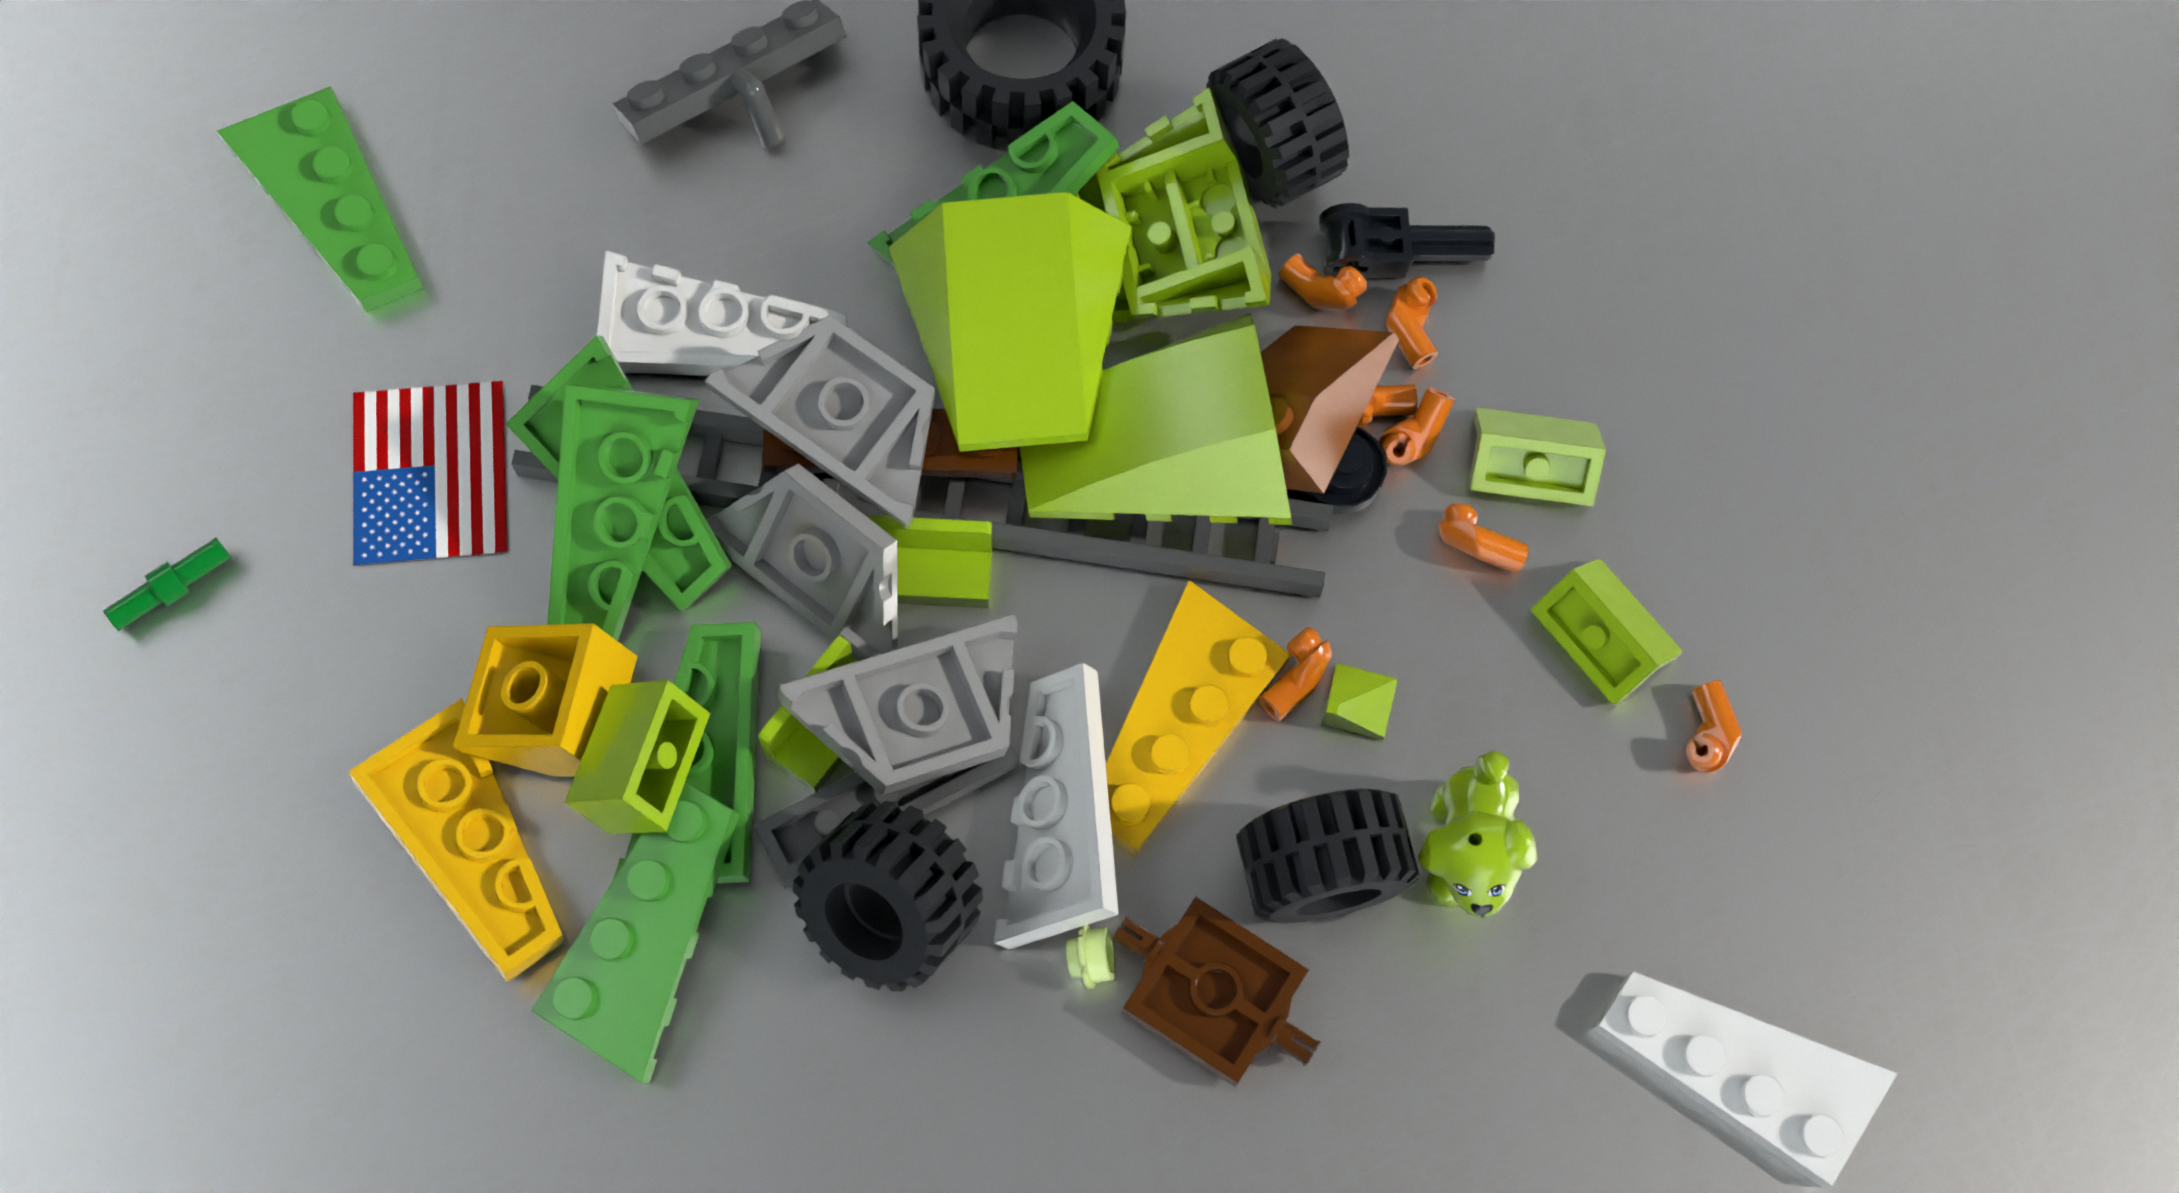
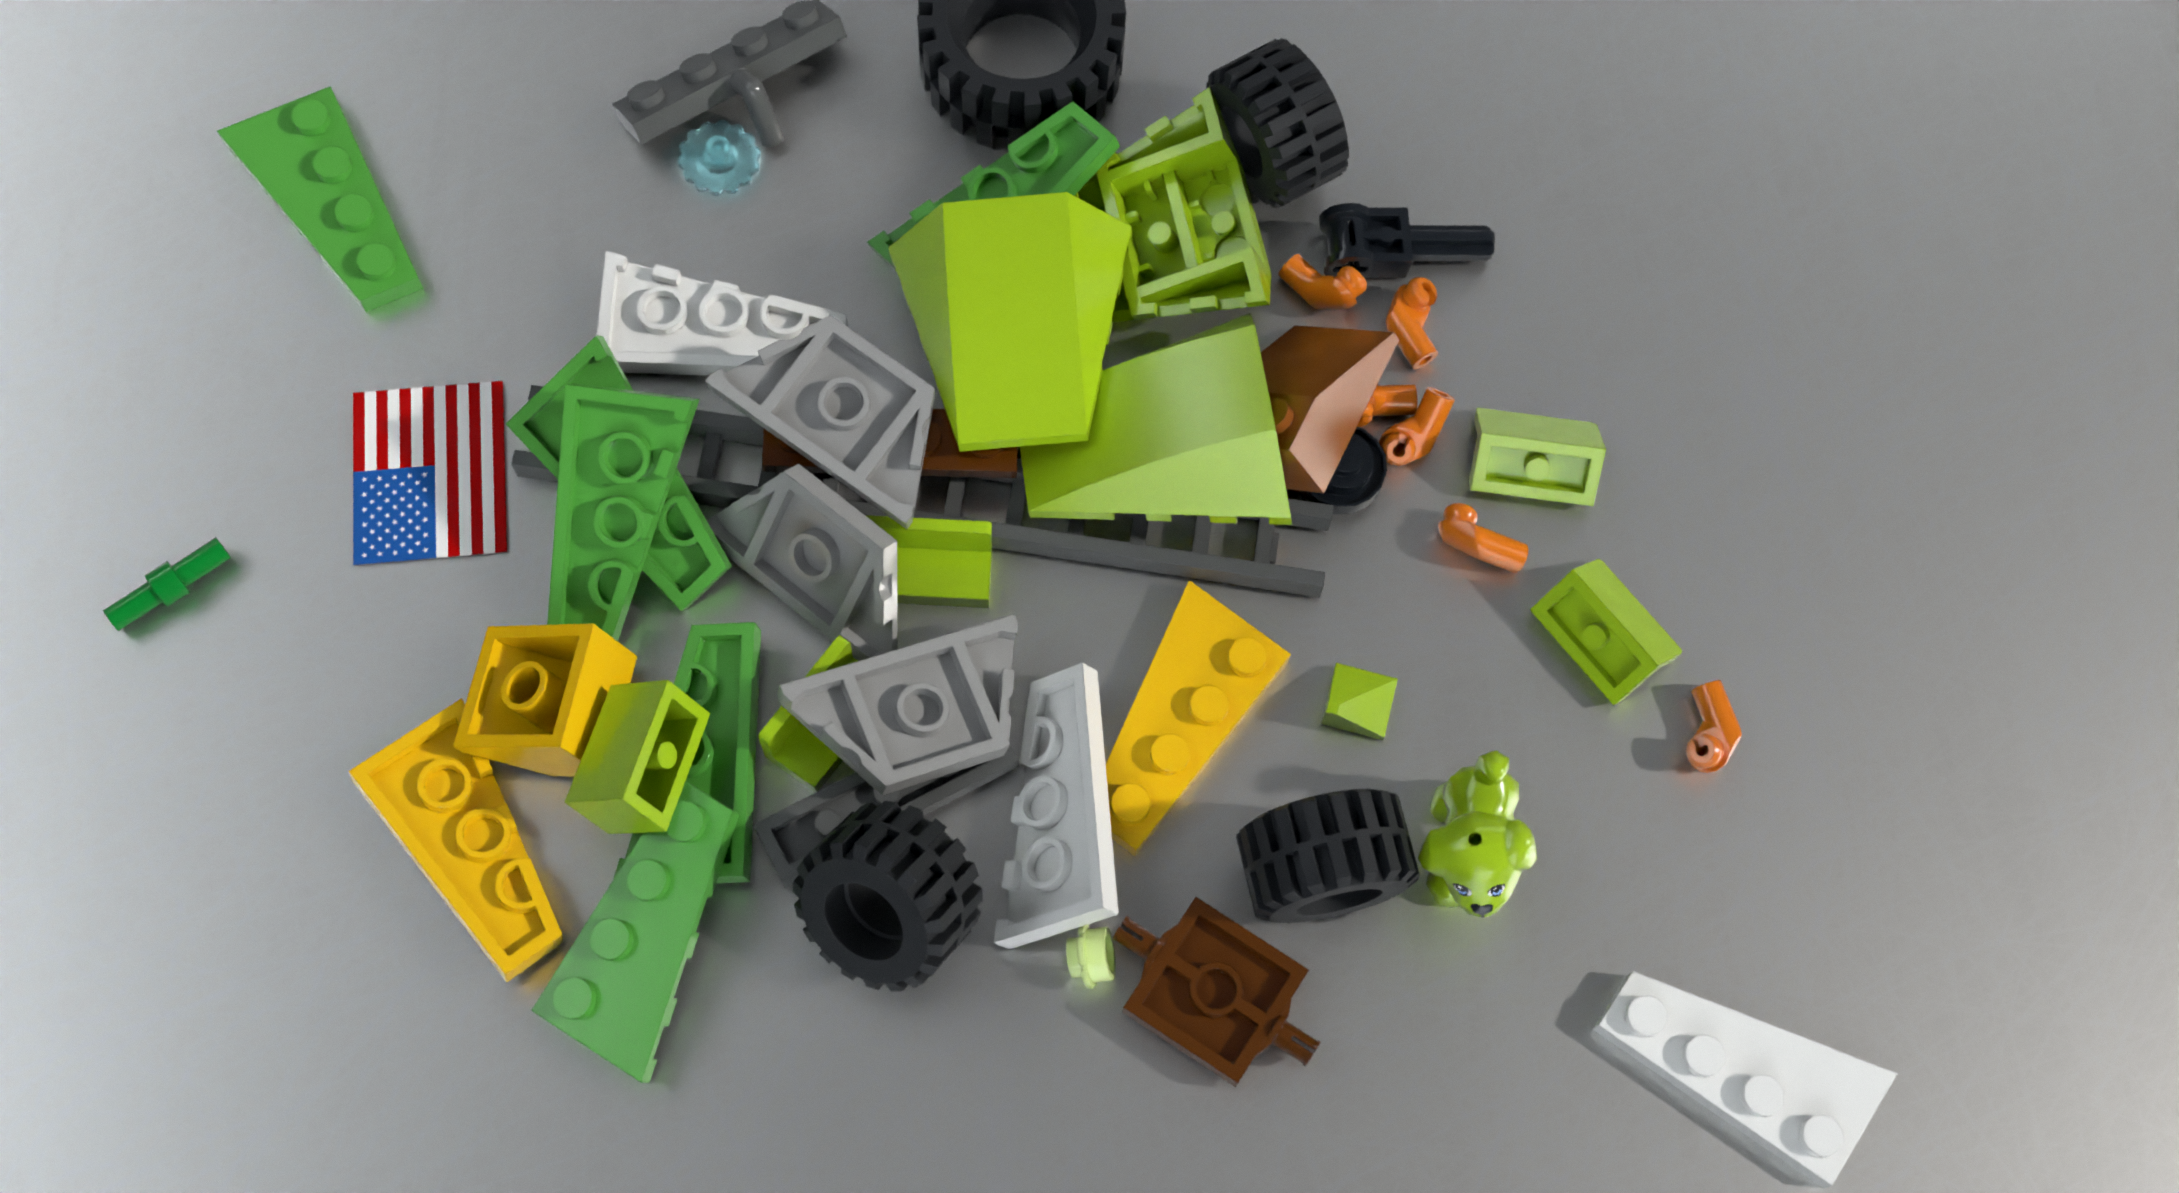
orange arm [1258,627,1332,721] -> none
none -> clear light blue piece [678,120,761,196]

